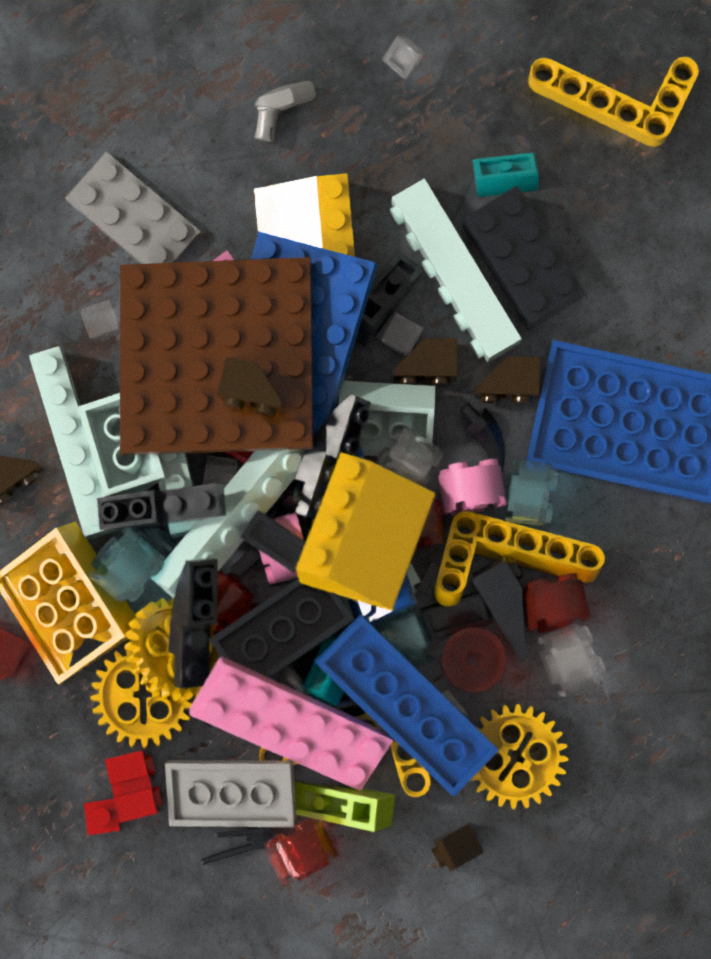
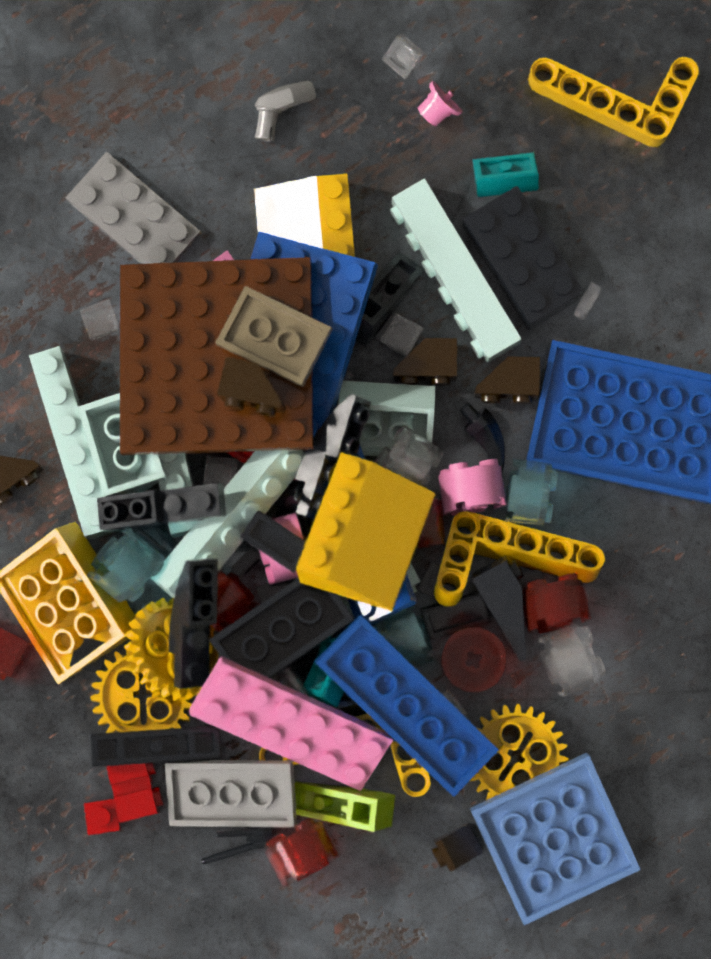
none -> black plate [89,726,222,767]
none -> dark tan plate [215,286,332,387]
none -> bright pink piece [418,81,463,127]
none -> medium blue plate [470,753,641,925]
none -> clear tile [573,282,601,320]

